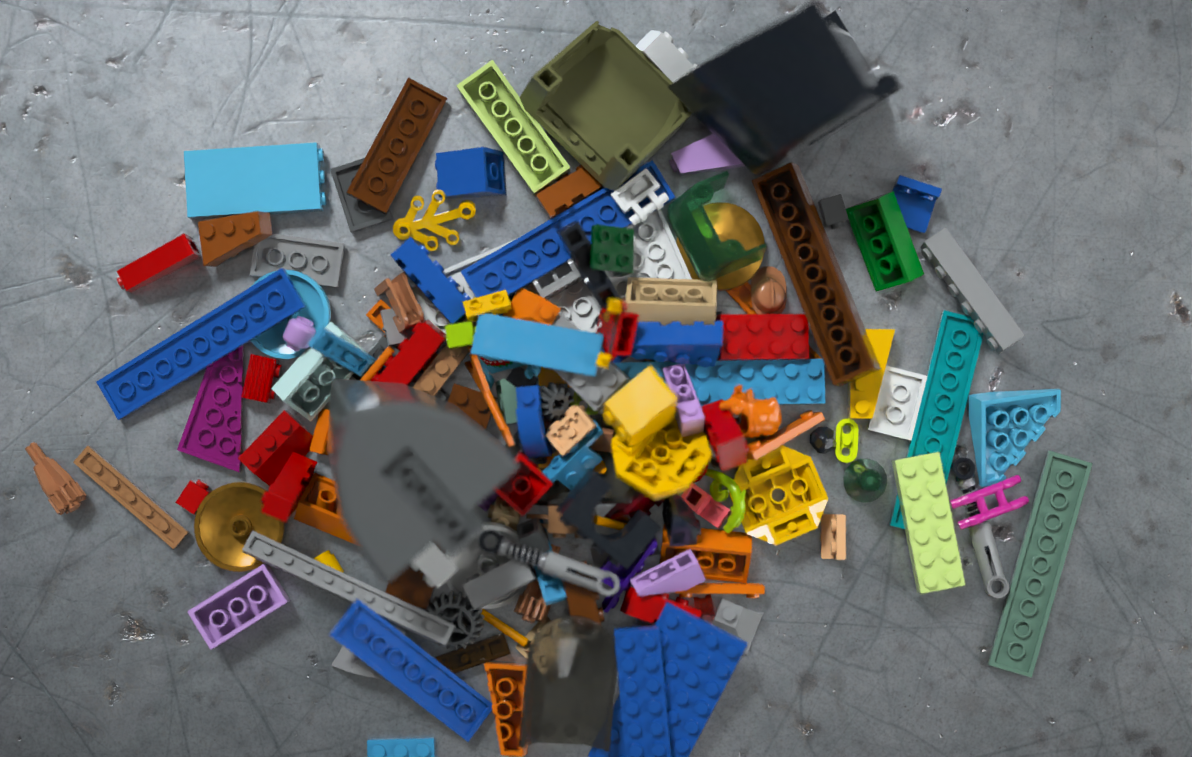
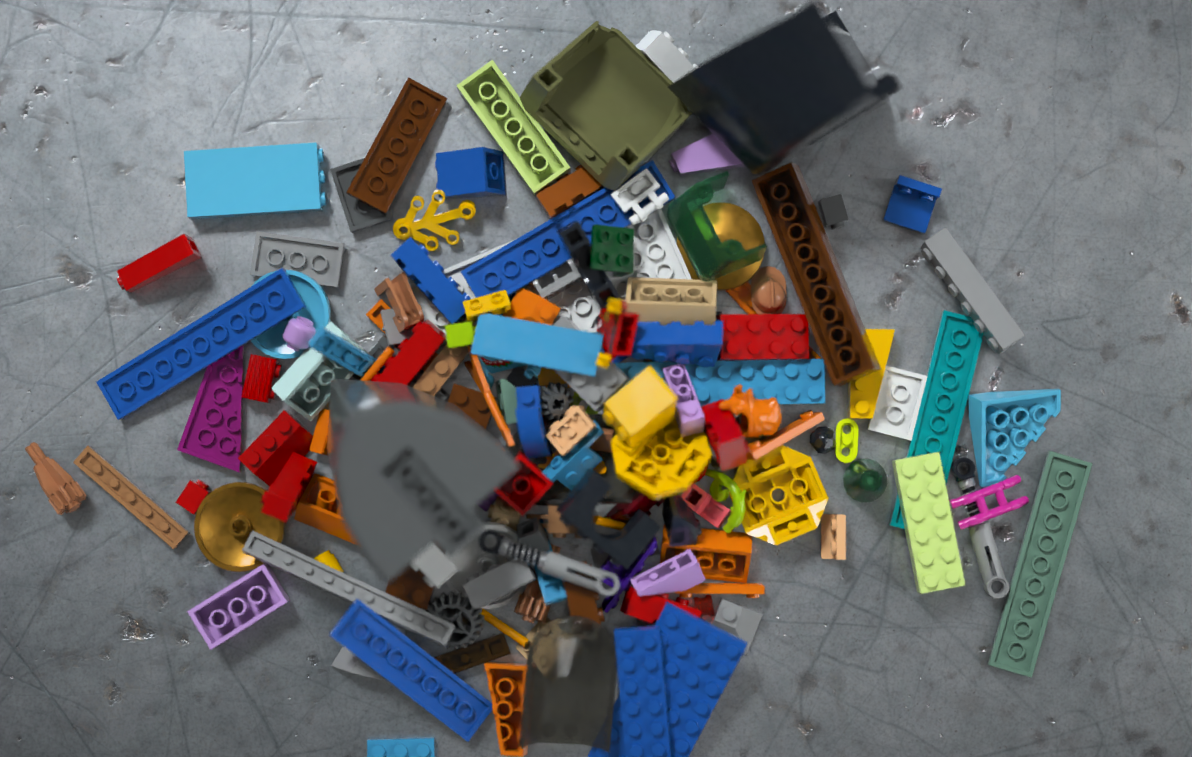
dark orange wedge [198,211,272,267] -> none
green slope [846,191,924,292] -> none

